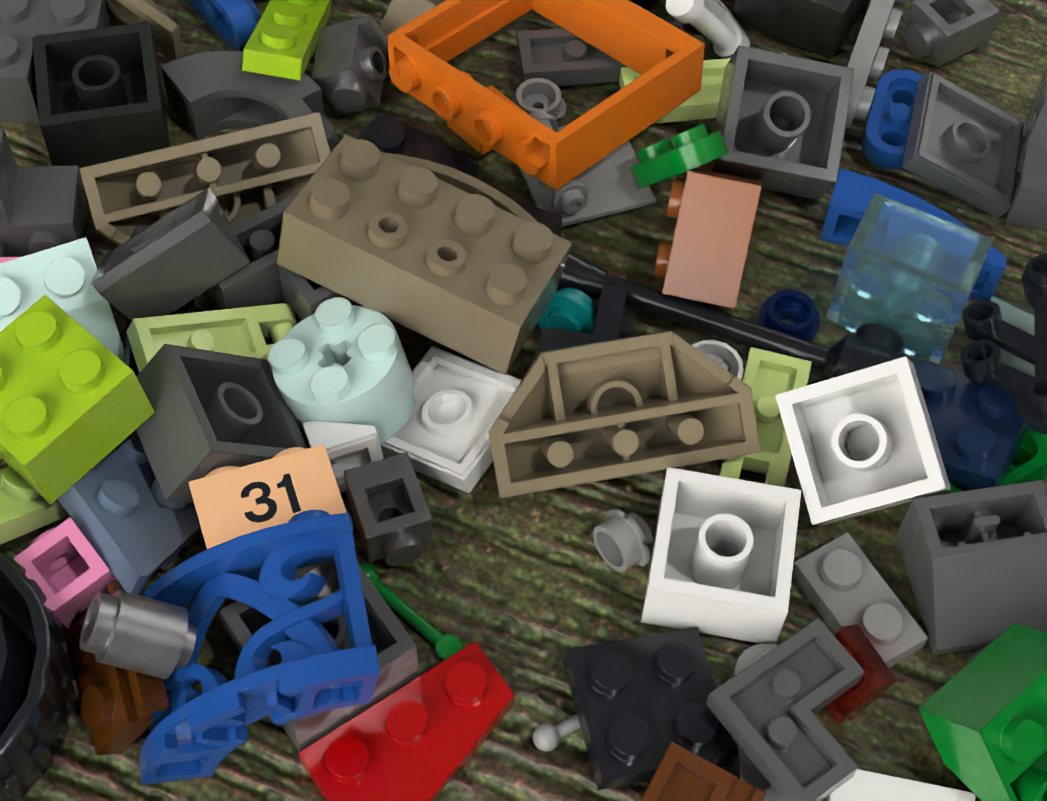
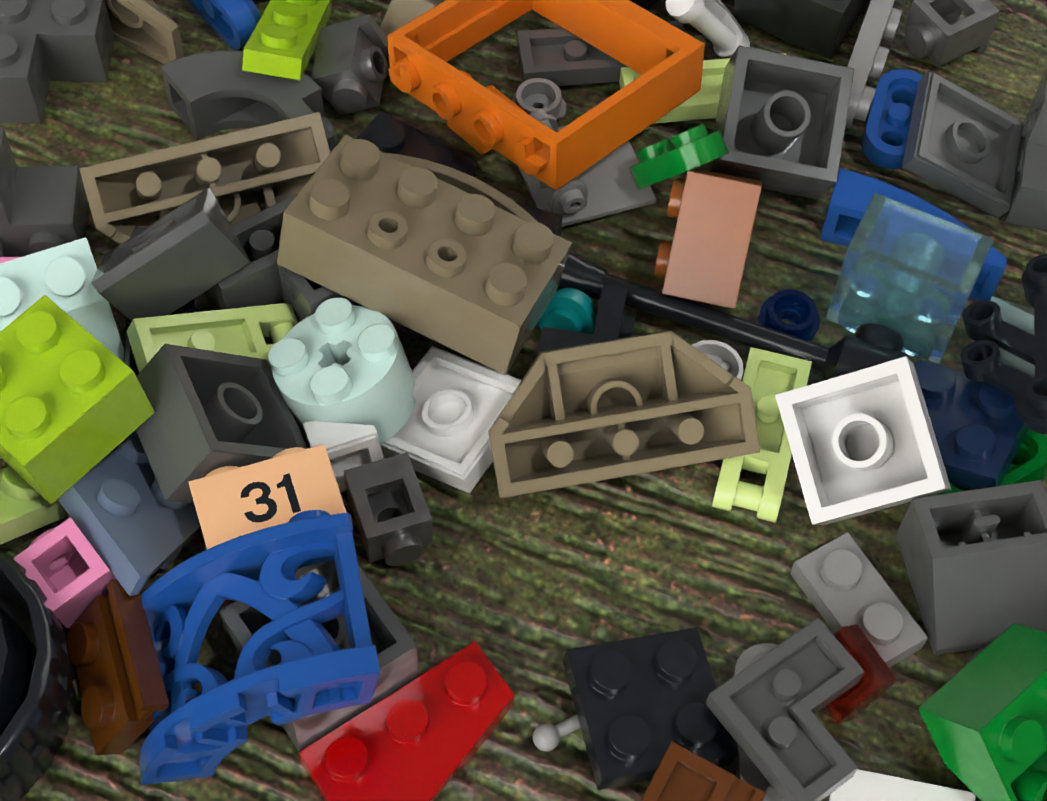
pearl dark grey brick [32,21,171,168] -> none
flat silver brick [80,590,197,679] -> none
green hinge [360,563,463,662] -> none
light grey plate [593,508,653,572] -> none
white brick [641,467,801,644] -> none

